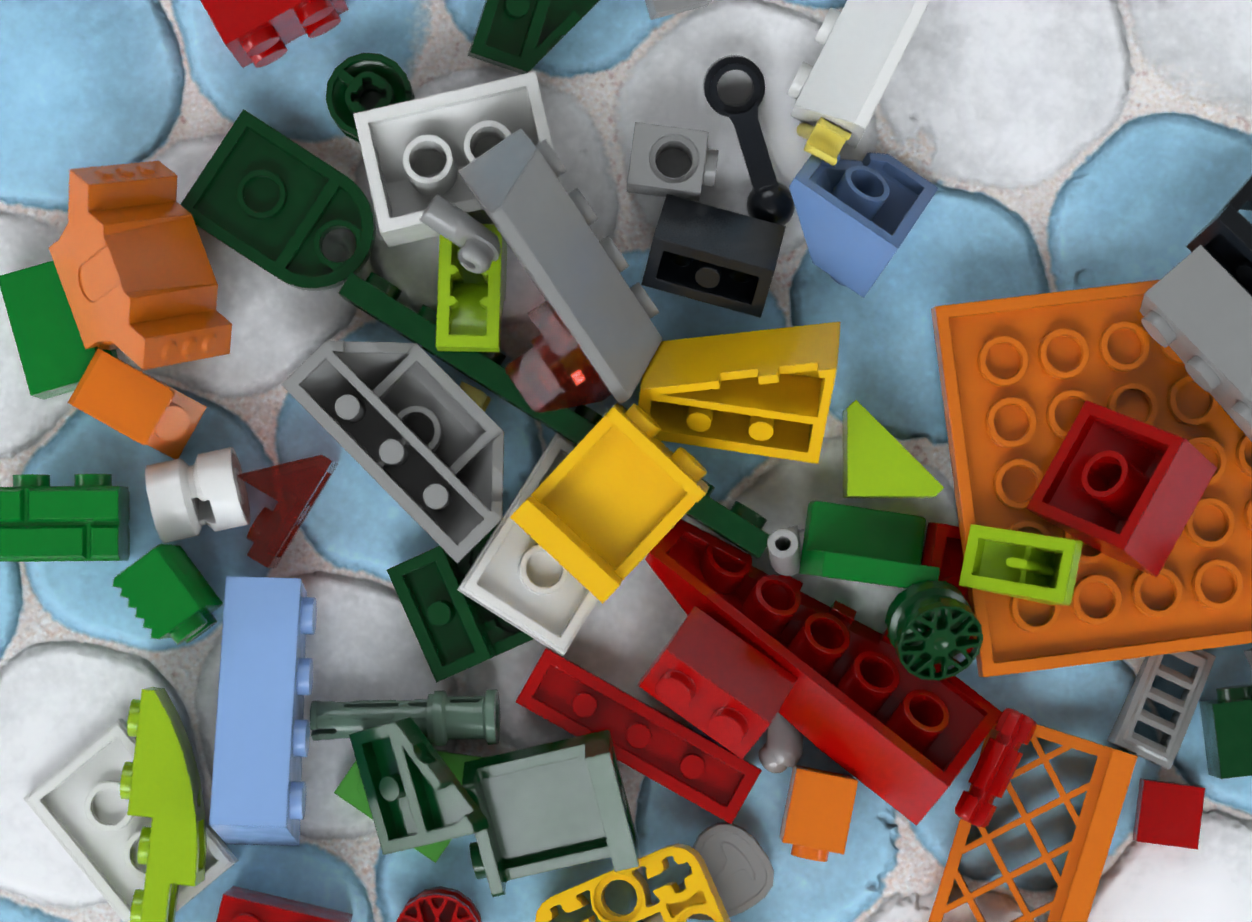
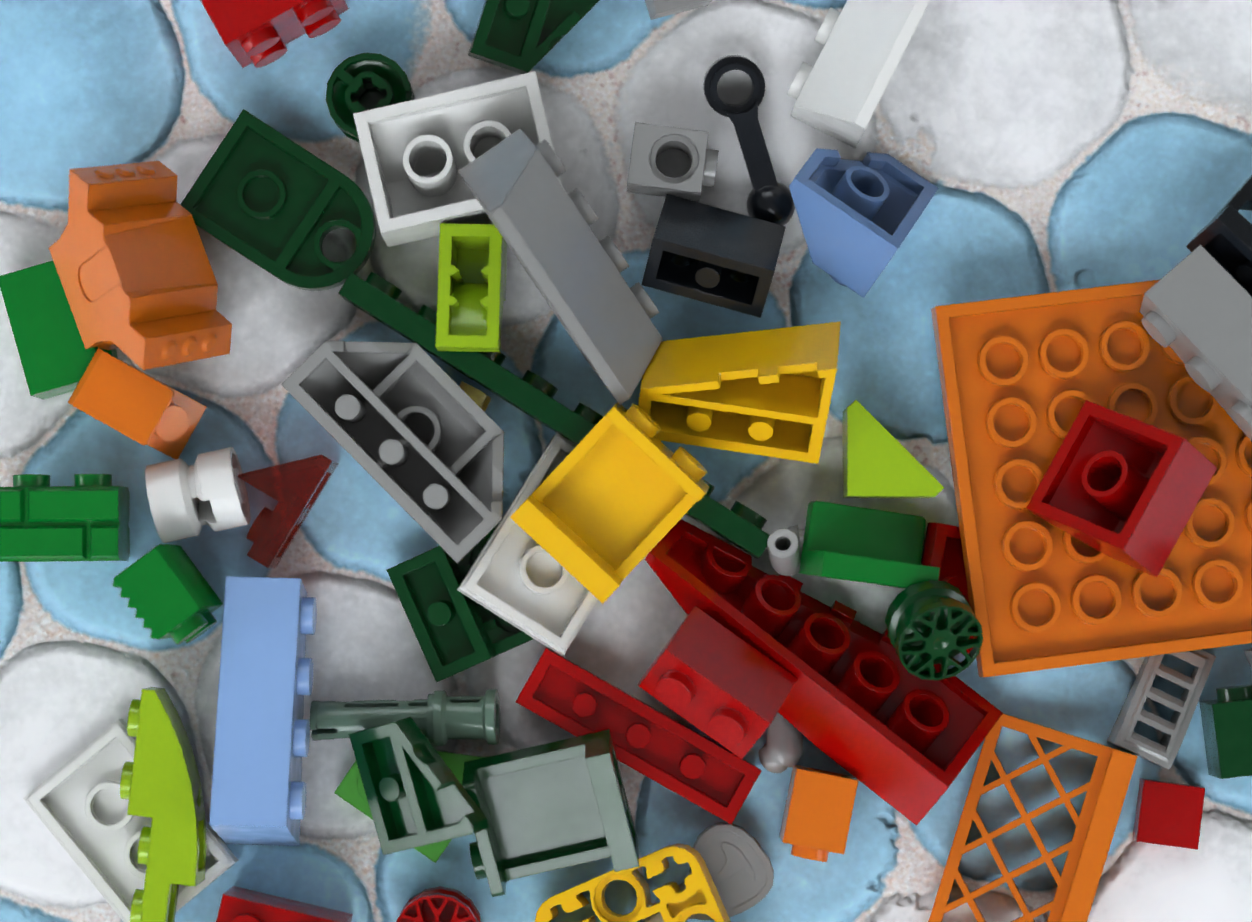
light grey arm [419,194,501,273] -> none
clear red slope [505,300,612,413] -> none
light yellow hand [797,117,851,166] -> none
red axle [955,708,1037,828] -> none
lime slope [959,524,1083,605] -> none

